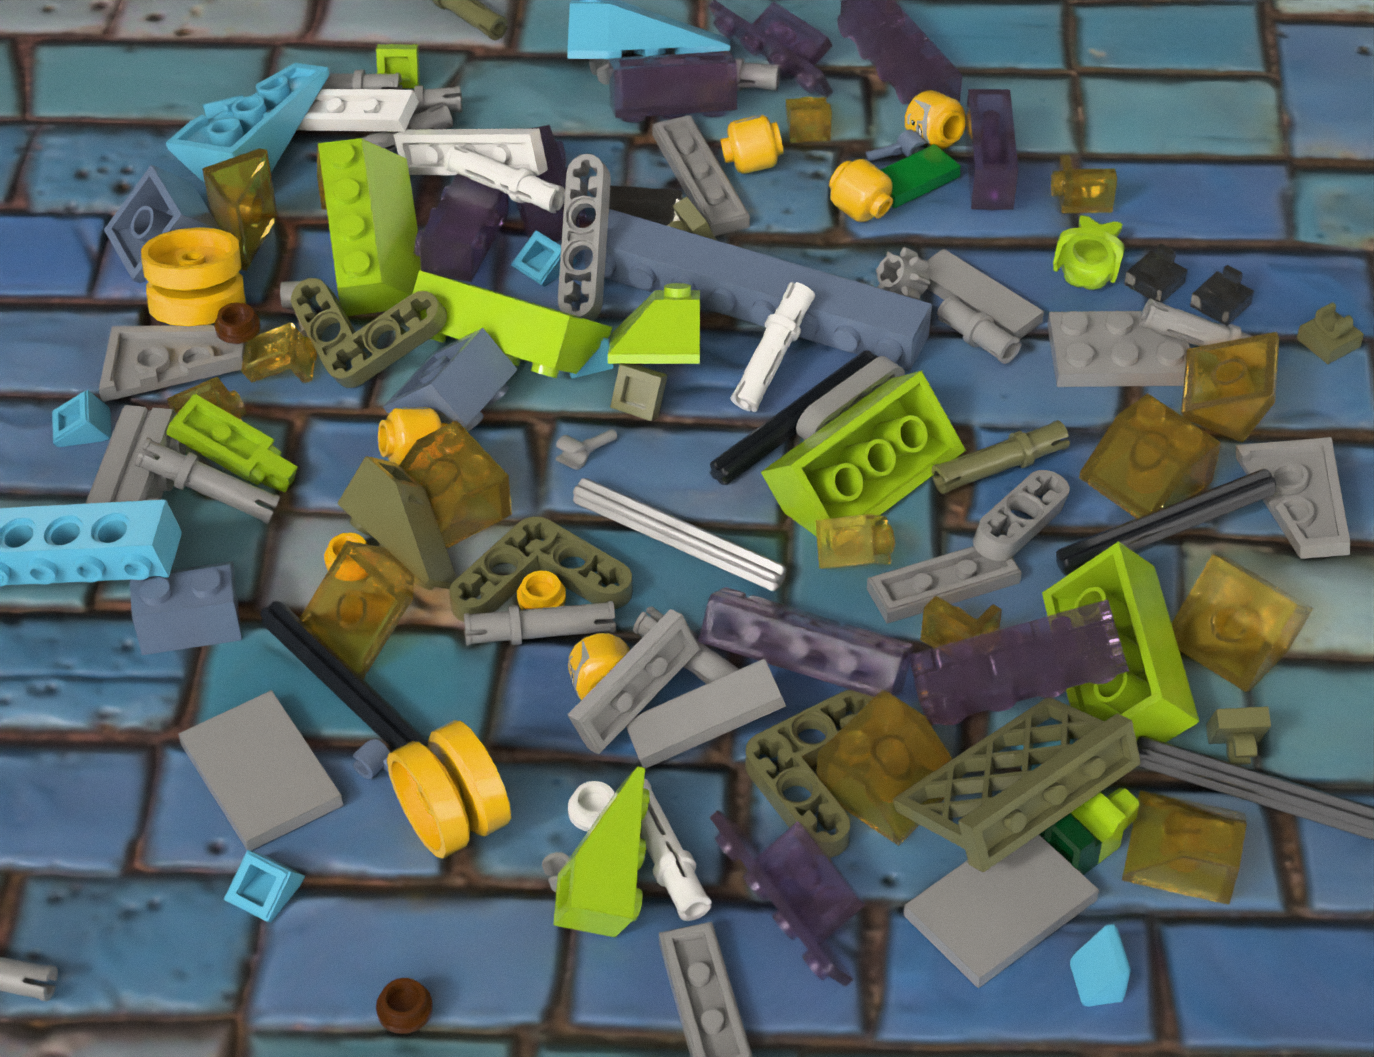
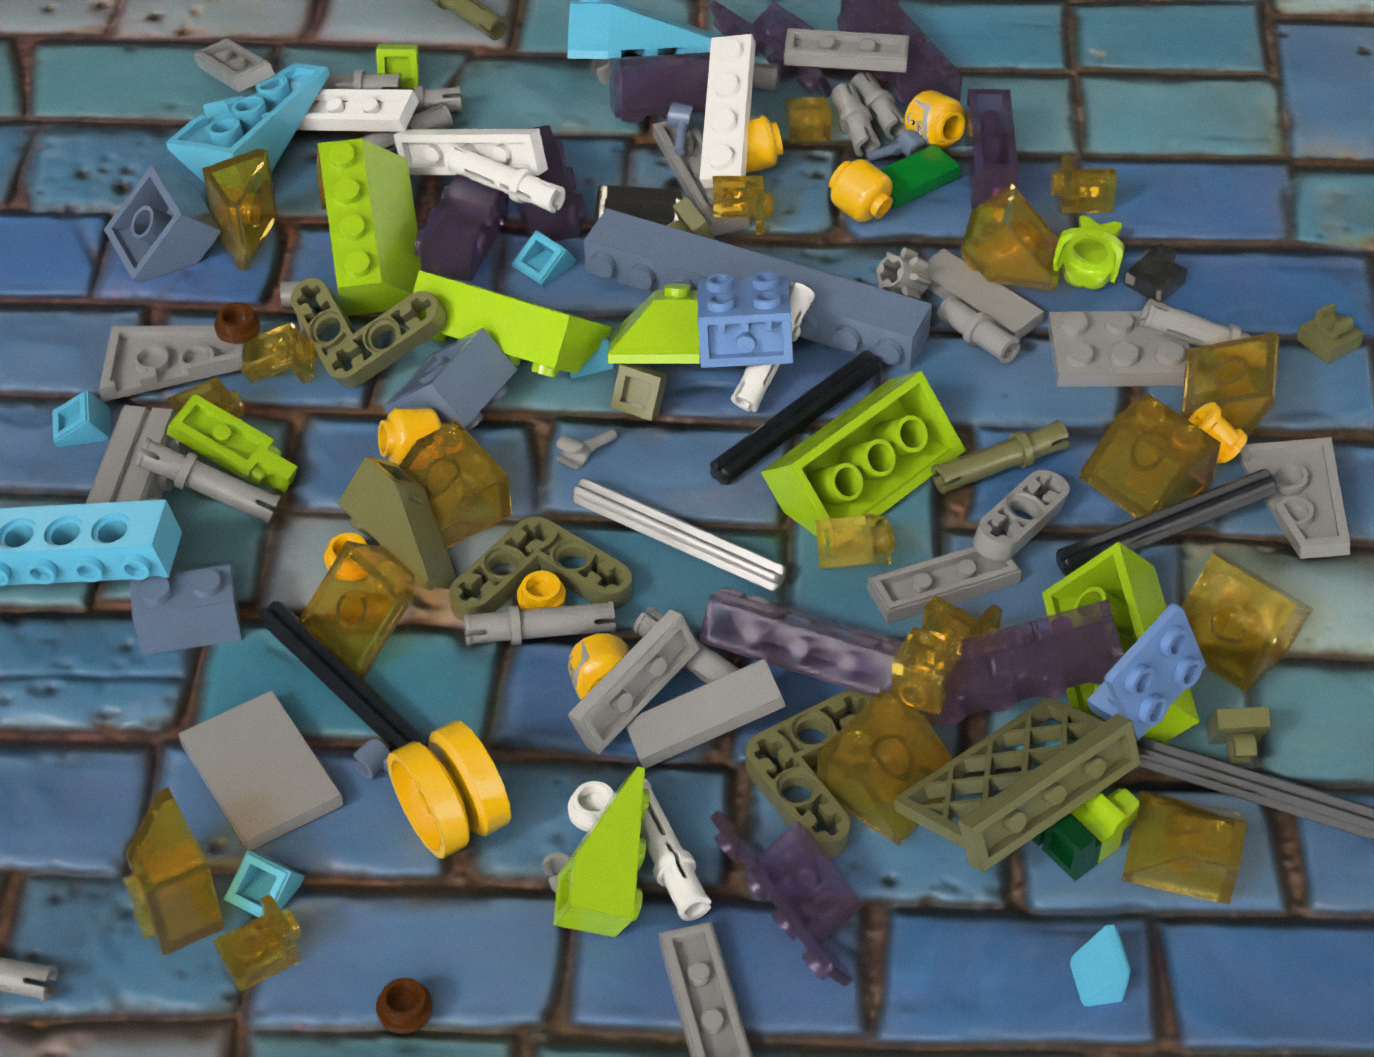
yellow wheel [141,227,246,326] -> none
light grey beam [558,154,611,321] -> none
light grey beam [796,356,905,440] -> none
light grey tile [903,835,1099,988] -> none
clear smoke tile [1190,265,1254,326] -> none
none -> clear yellow slope [123,787,225,956]
none -> light grey tile [194,38,275,92]
none -> clear yellow bracket [213,894,302,992]
none -> sand blue hand [667,102,694,155]
none -> medium blue bracket [697,271,793,368]
none -> white plate [700,34,756,189]
none -> clear yellow bracket [712,176,773,235]
none -> light grey tile [784,28,909,73]
none -> light grey pin [831,83,880,157]
none -> light grey pin [851,71,906,140]
none -> clear yellow bracket [891,627,962,714]
none -> clear yellow slope [960,183,1061,291]
none -> medium blue bracket [1086,603,1206,741]
none -> yellow bush [1184,402,1248,464]

